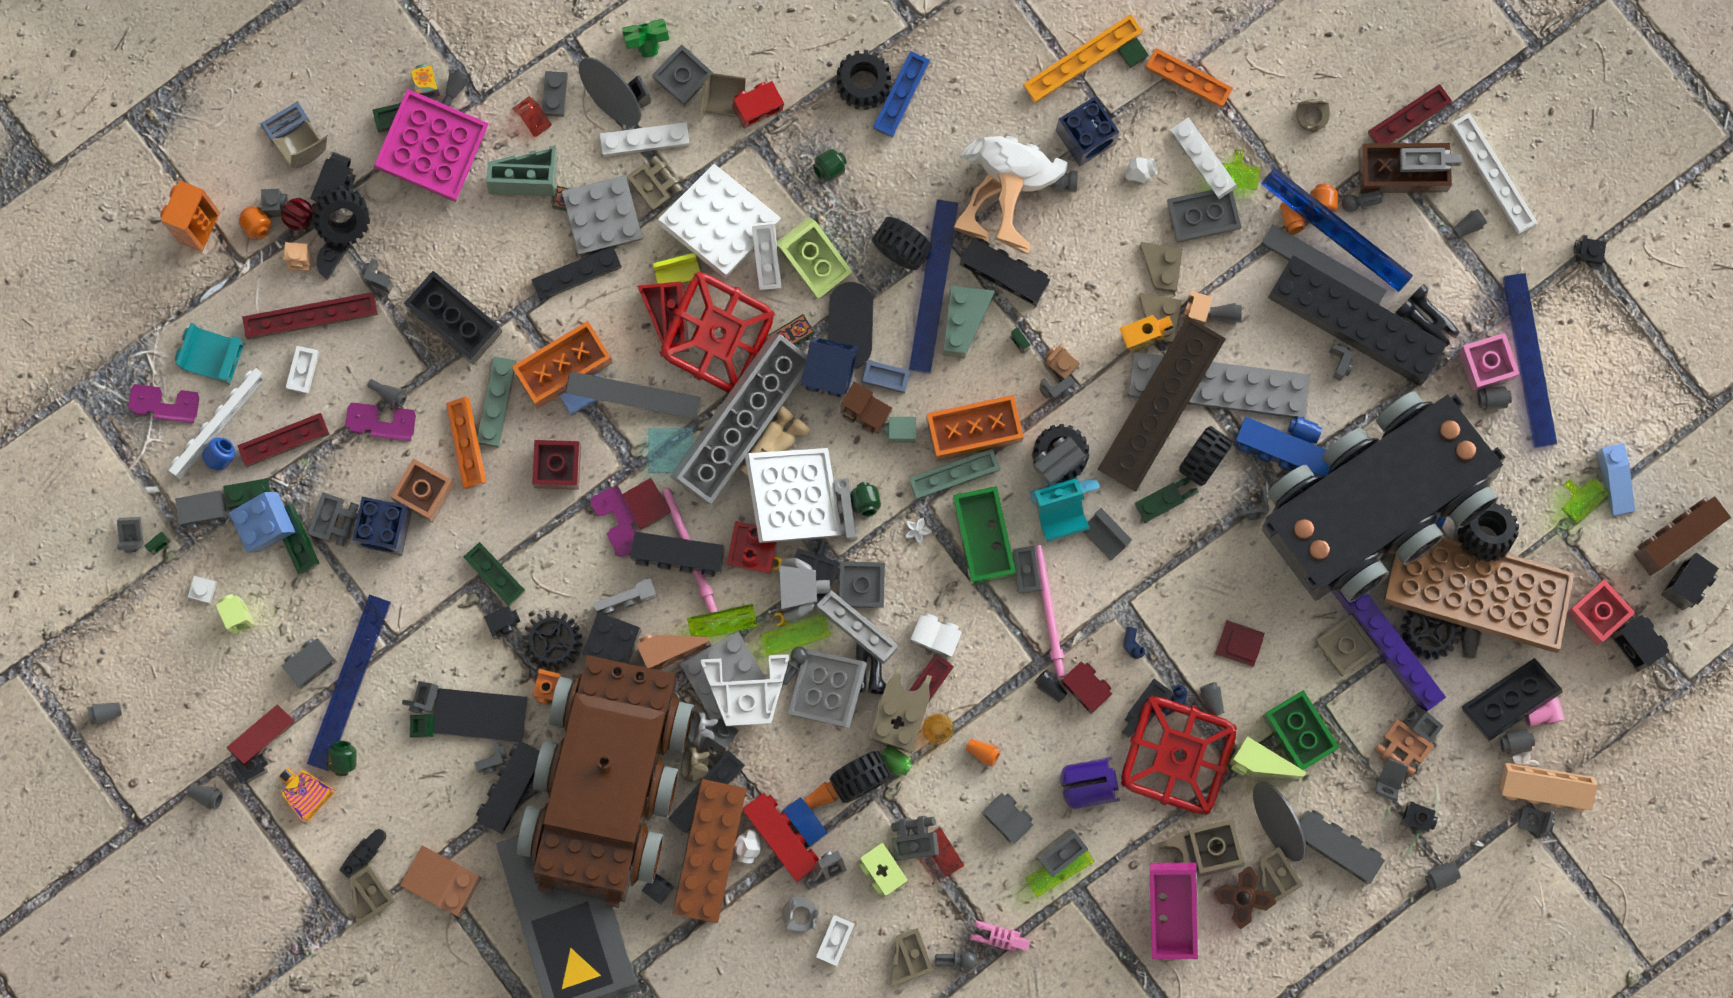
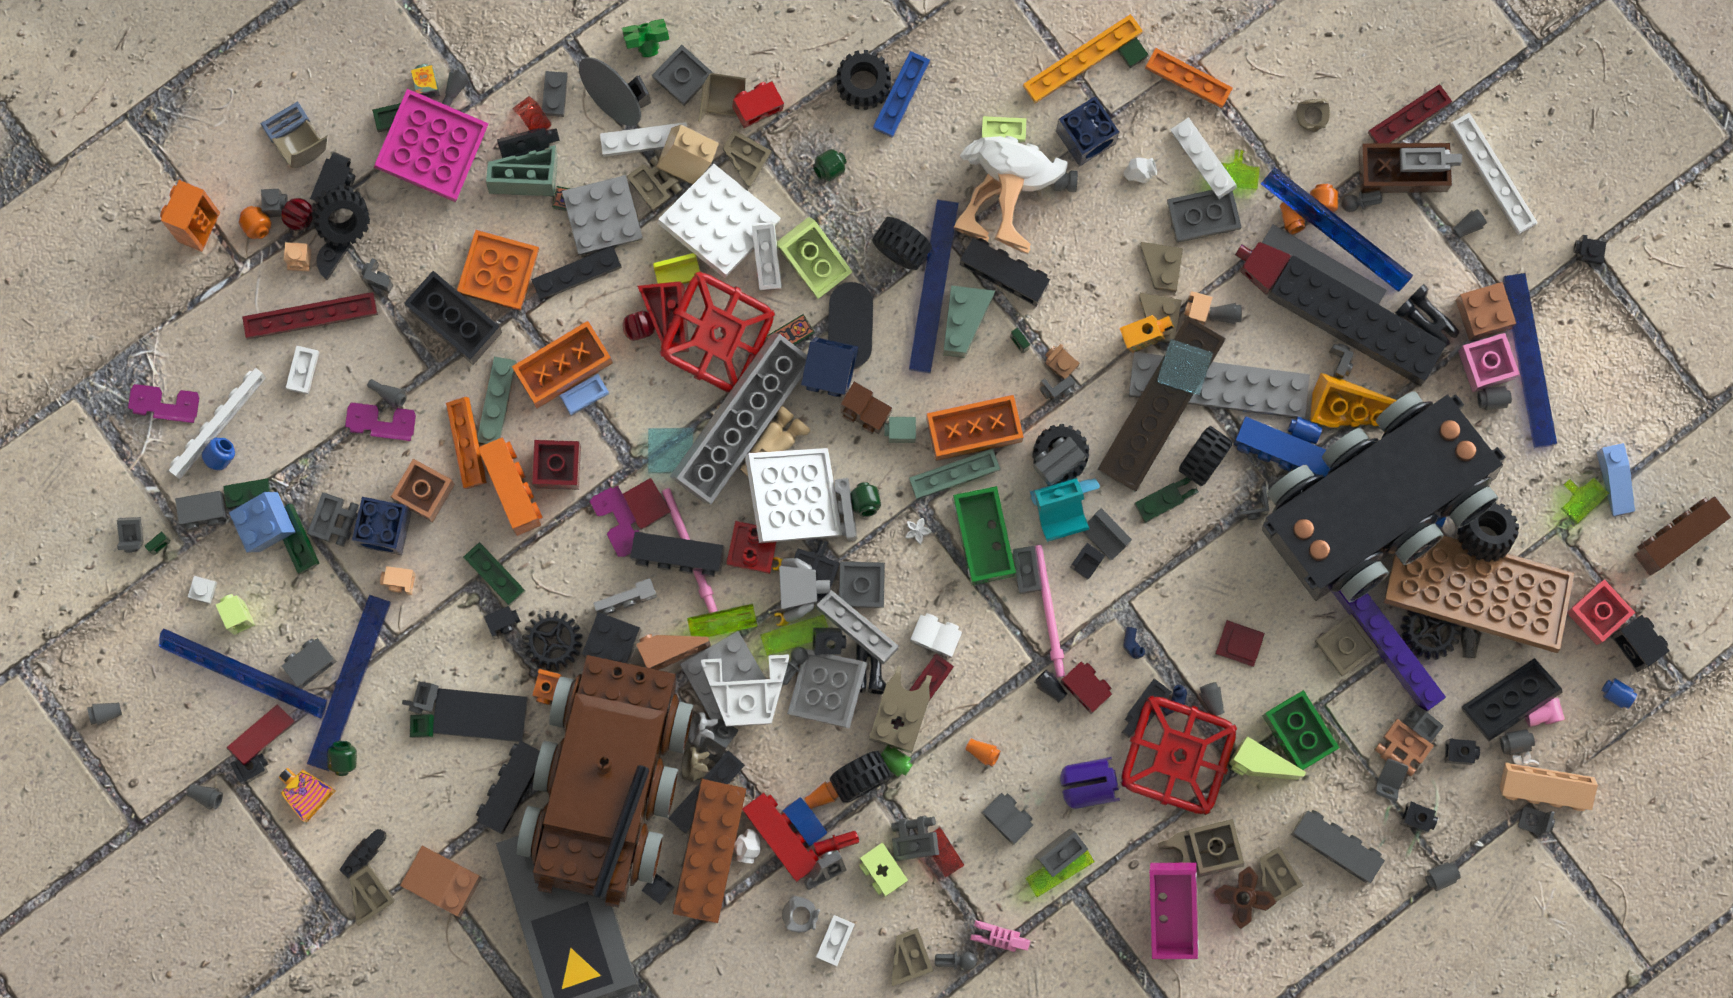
teal panel [175,323,245,384] -> none
dark red plate [237,413,330,467] -> none
dark grey bracket [474,741,507,775] -> none
dark grey tile [565,371,701,419] -> none
sand blue tile [862,360,910,393] -> none
clear yellow brick [923,713,954,745] -> none
dark grey shield [1253,781,1306,861] -> none
black brick [1661,553,1719,610] -> none
none -> clear blue tile [159,628,327,718]
none -> light nougat brick [380,566,416,595]
none -> orange plate [457,230,540,311]
none -> orange brick [478,437,543,536]
none -> black hinge [497,128,560,158]
none -> black axle [593,765,649,899]
none -> dark red piece [622,310,655,341]
none -> tan slope [656,125,719,185]
none -> dark tan wing [723,130,772,188]
none -> black brick [812,628,846,655]
none -> red axle [813,831,859,857]
none -> yellowish green plate [982,116,1027,142]
none -> black panel [1070,543,1105,579]
none -> clear light blue tile [1156,339,1213,396]
none -> dark red torso [1235,242,1291,295]
none -> light orange wedge [1310,373,1397,427]
none -> black brick [1445,738,1480,765]
none -> nougat brick [1456,282,1516,341]
none -> blue brick [1601,678,1637,709]

